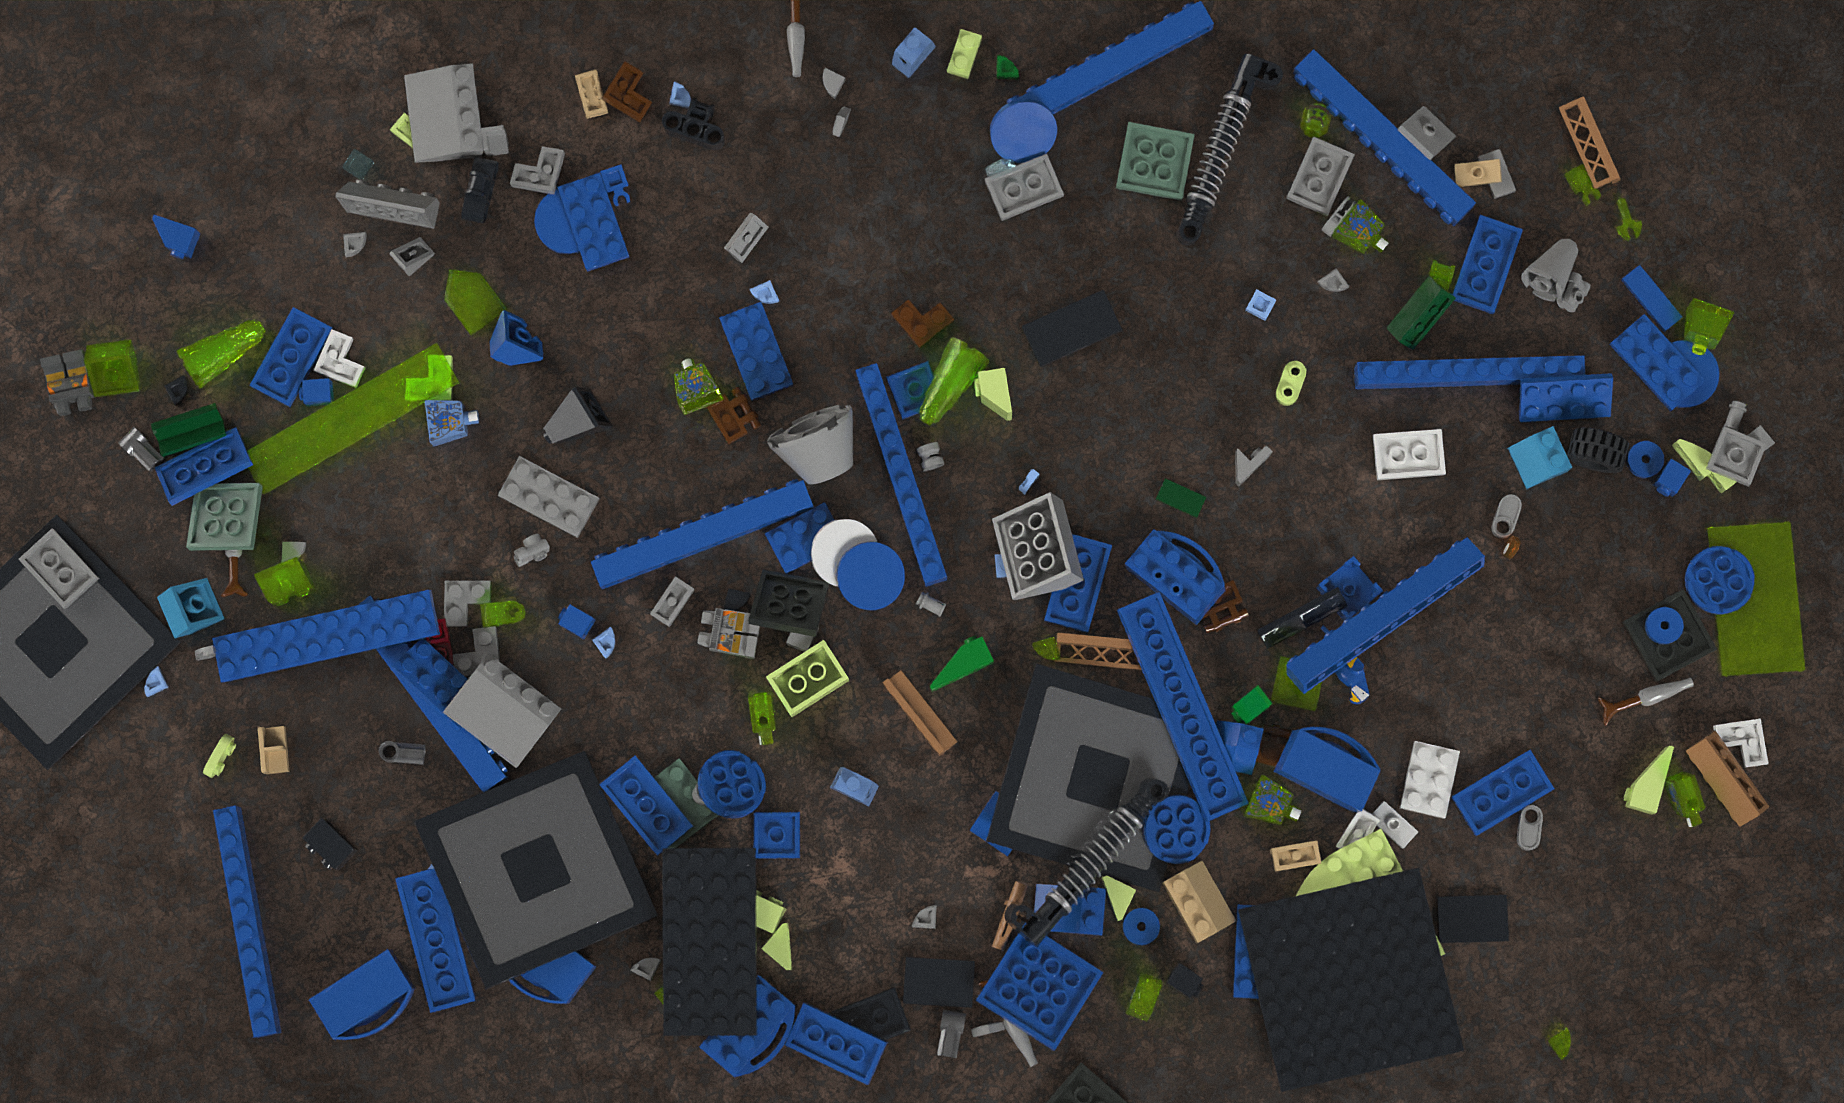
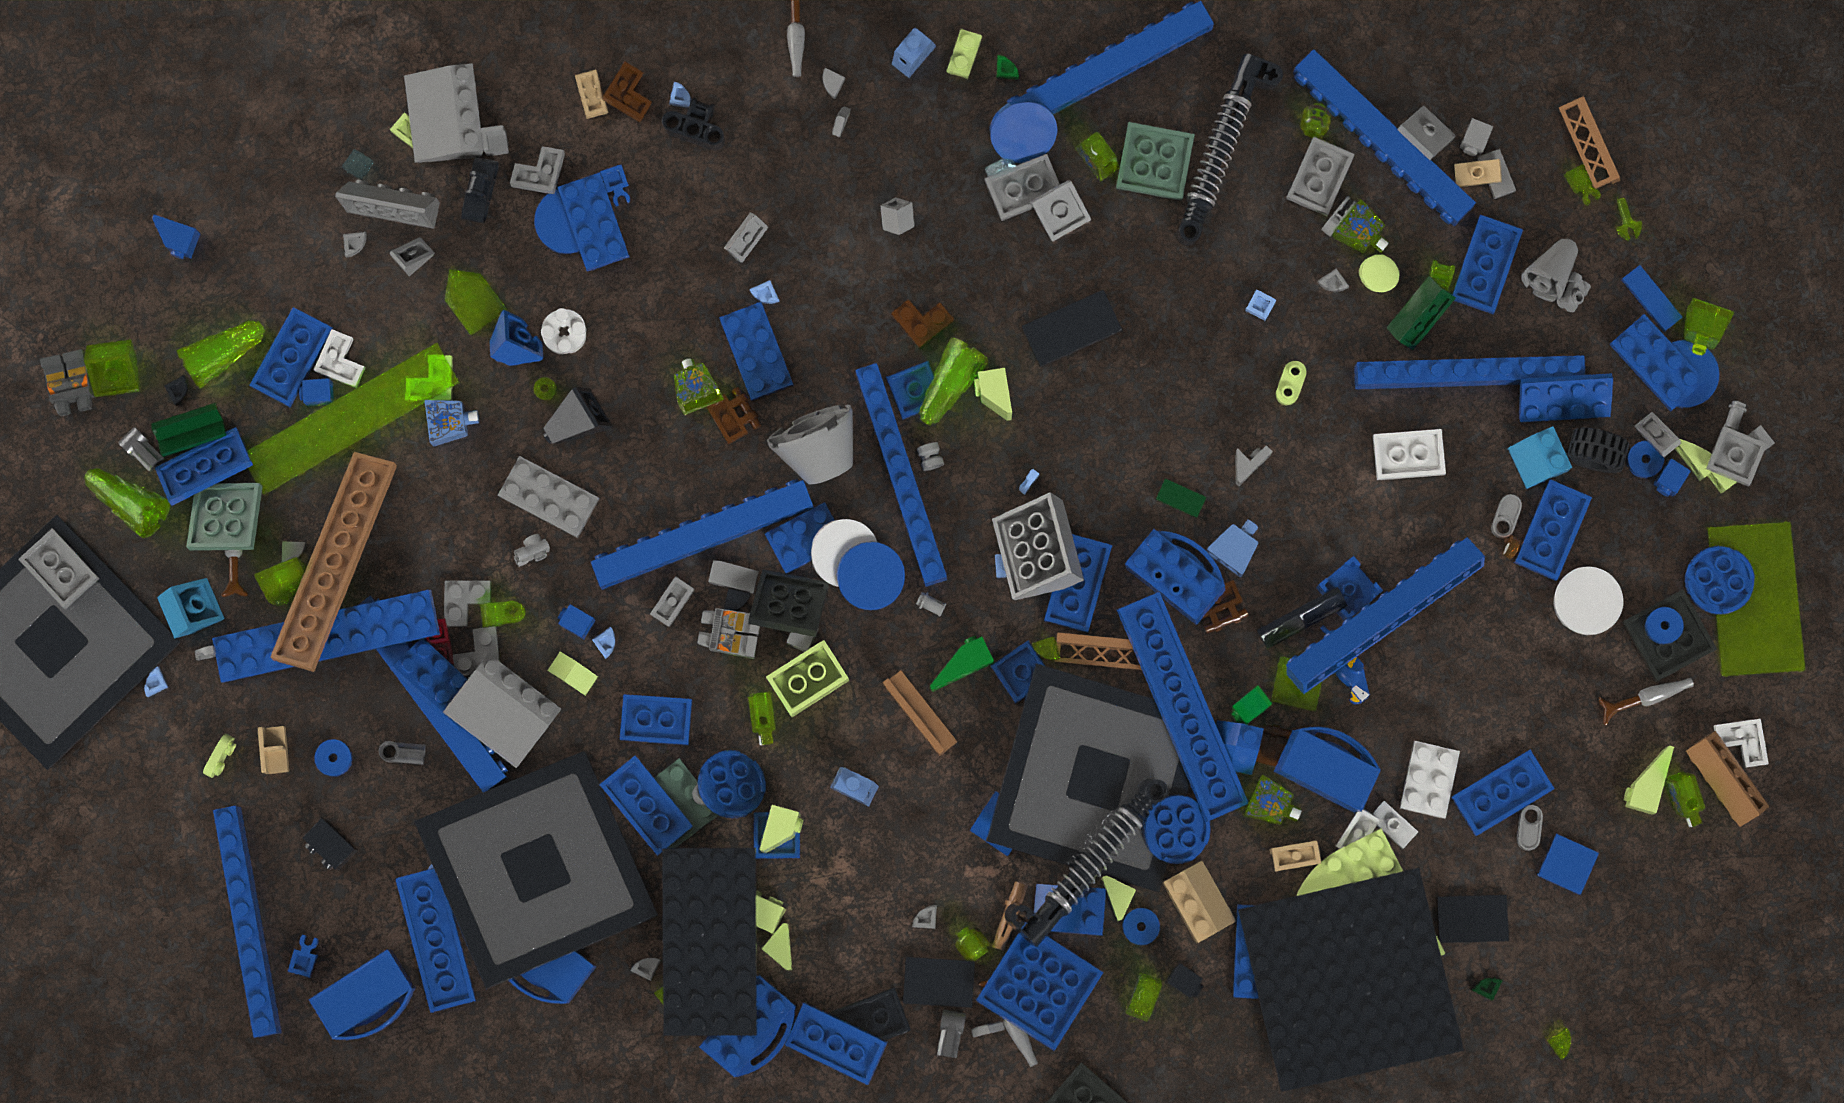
none -> clear neon green cone [84,468,170,538]
none -> medium nougat plate [270,452,397,672]
none -> blue plate [288,935,319,978]
none -> blue piece [315,739,353,777]
none -> clear neon green plate [534,377,556,400]
none -> white plate [541,308,587,354]
none -> yellowish green slope [547,652,598,696]
none -> blue plate [620,694,692,745]
none -> light grey slope [708,560,759,593]
none -> yellowish green slope [759,805,803,853]
none -> light grey panel [881,198,914,235]
none -> clear neon green head [955,927,989,962]
none -> blue tile [990,641,1045,704]
none -> light grey plate [1030,180,1091,242]
none -> clear neon green torso [1075,131,1118,182]
none -> medium blue torso [1206,520,1259,578]
none -> yellowish green piece [1359,255,1400,292]
none -> light grey brick [1459,118,1493,156]
none -> dark green tile [1471,978,1503,1001]
none -> blue plate [1514,479,1592,581]
none -> blue tile [1537,834,1599,895]
none -> white tile [1553,567,1623,635]
none -> light grey plate [1635,412,1681,457]

